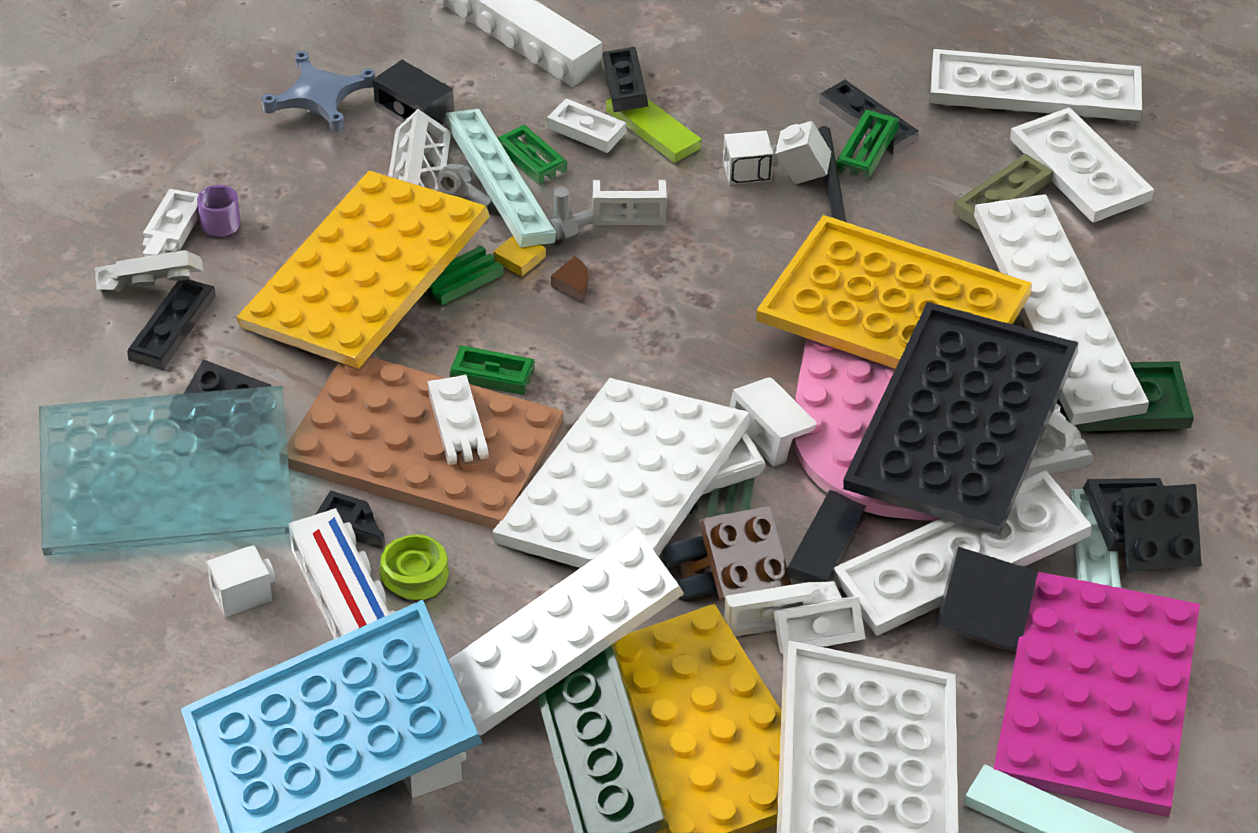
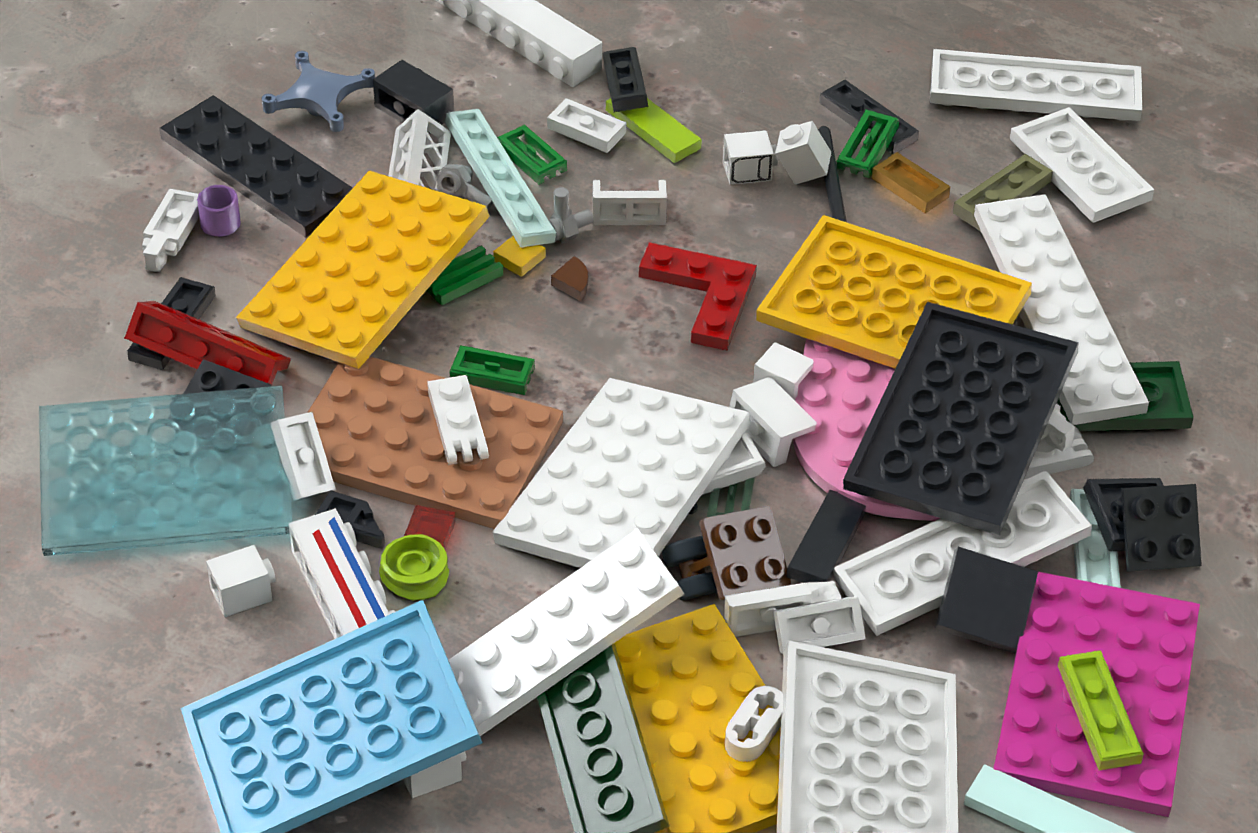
white hinge [94,250,203,292] -> none
none -> red fence [124,301,291,397]
none -> black plate [159,95,353,238]
none -> white plate [270,412,335,501]
none -> clear red tile [404,505,456,549]
none -> red plate [639,242,757,351]
none -> white beam [725,686,783,762]
none -> white panel [753,342,814,400]
none -> pearl gold tile [872,152,951,214]
none -> lime tile [1058,650,1144,770]

